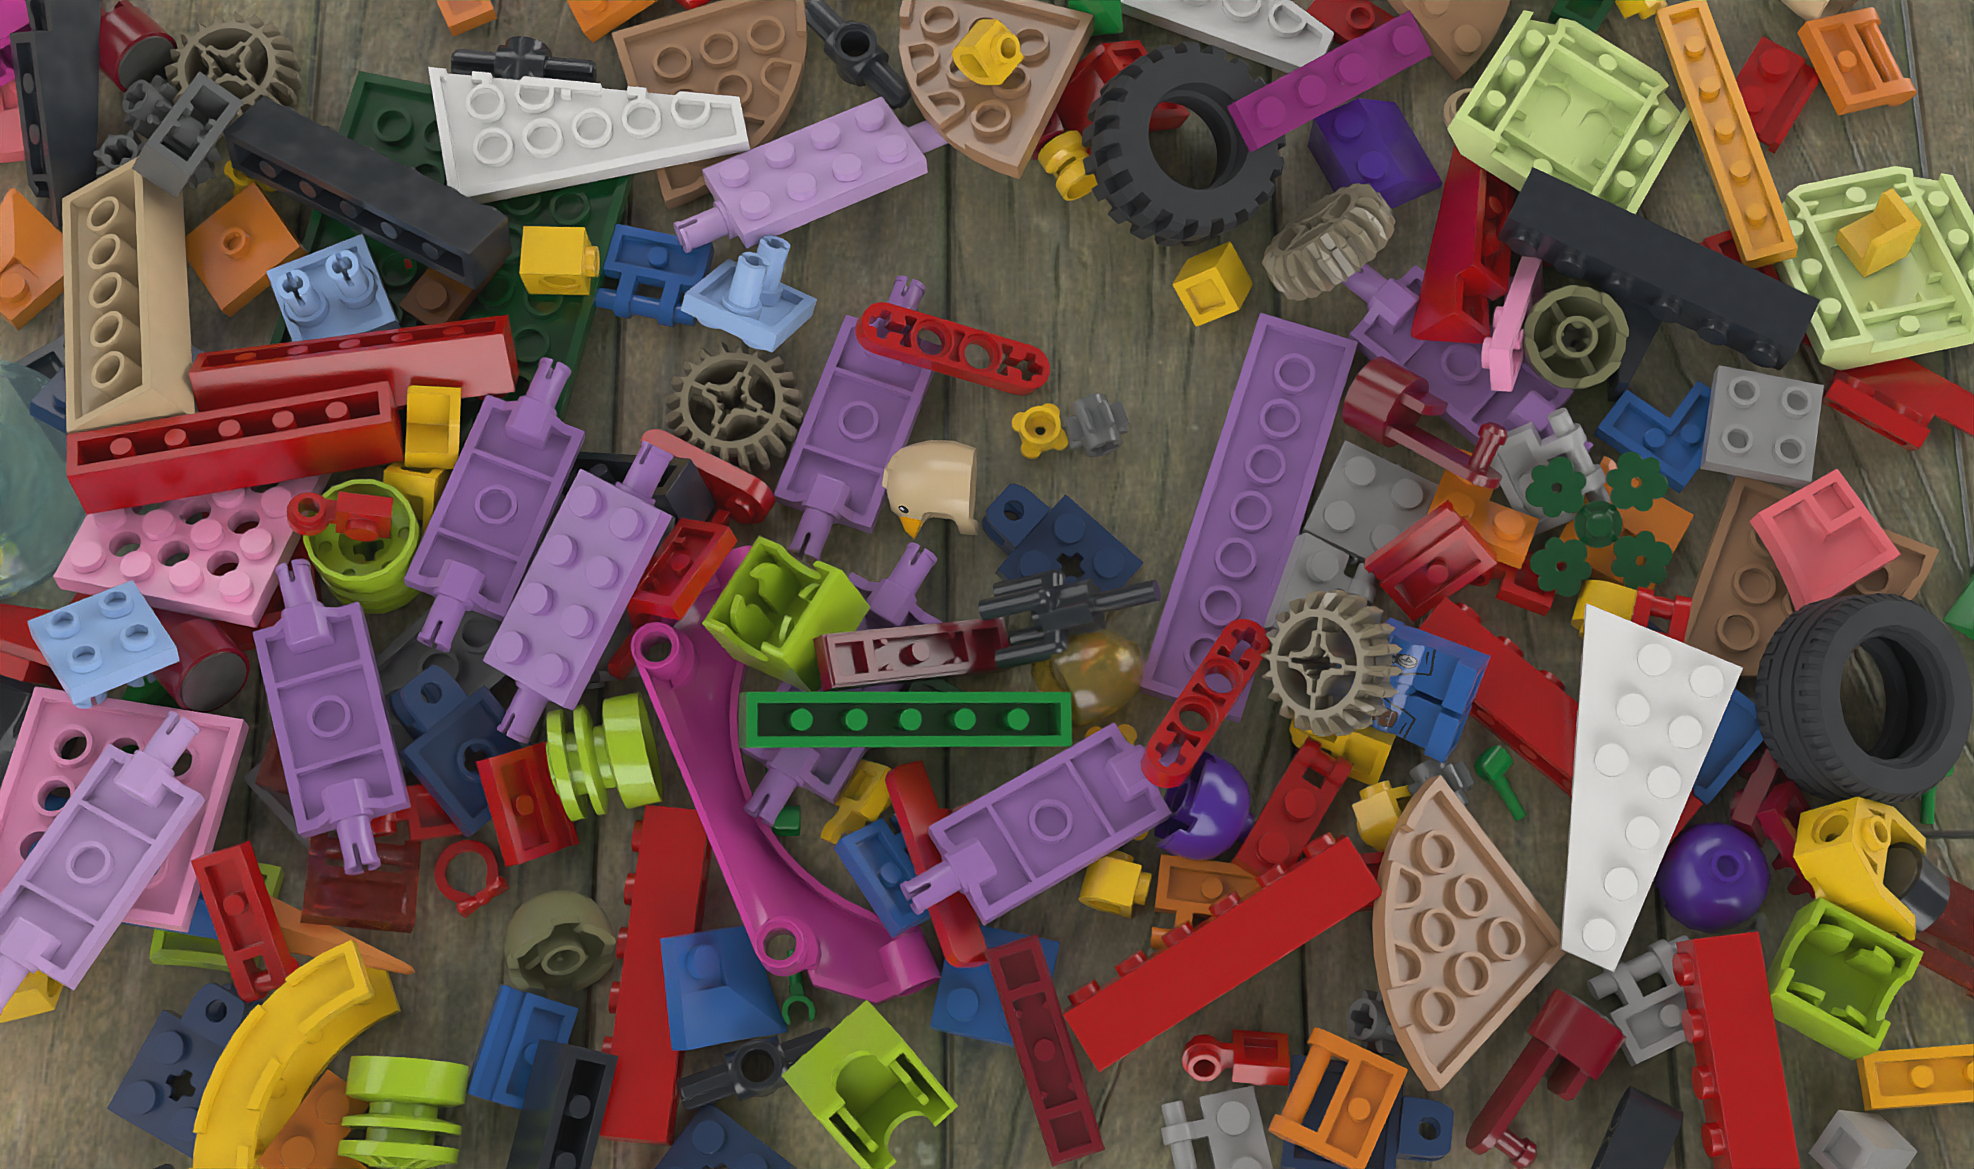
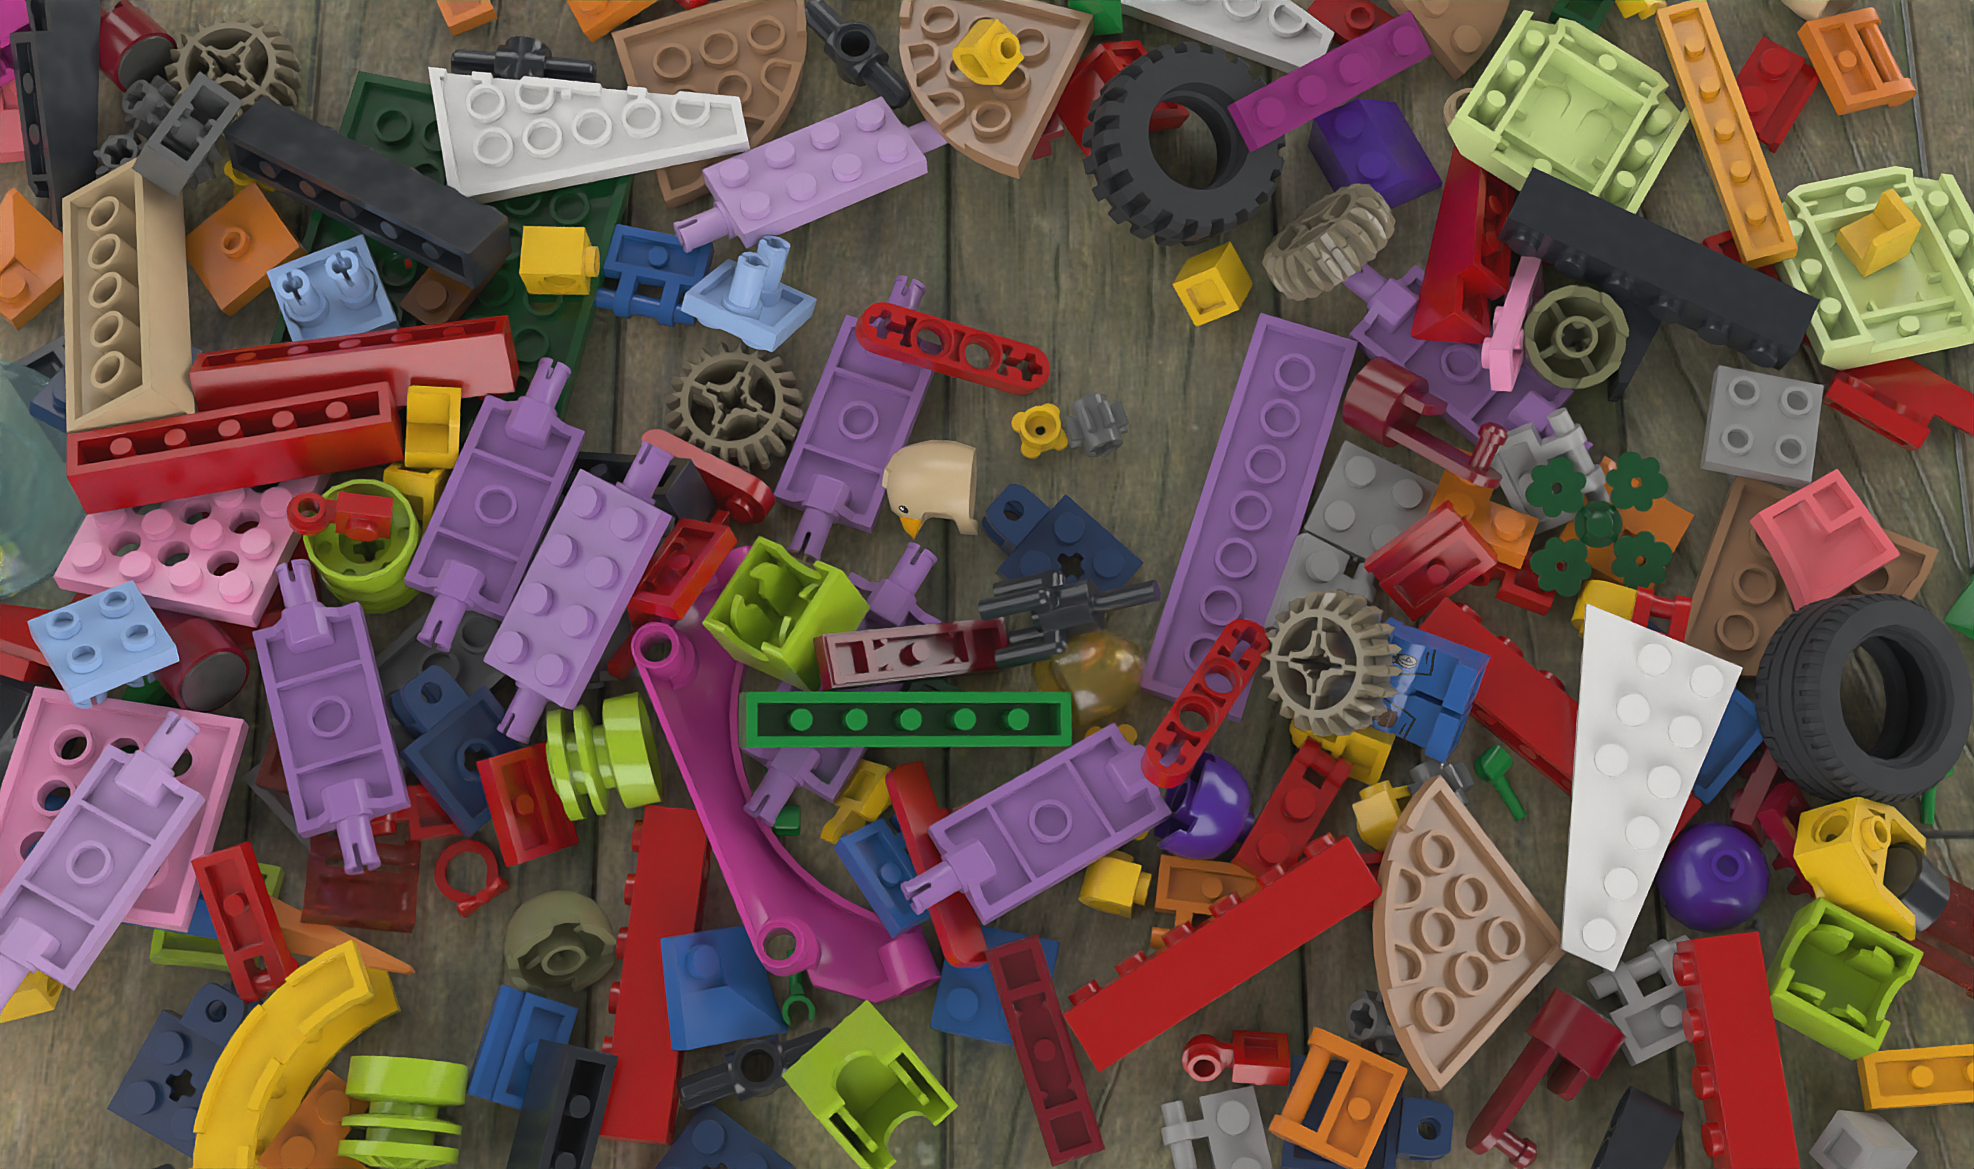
yellow wheel [1038,131,1098,201] -> none
blue plate [1593,381,1711,494] -> none

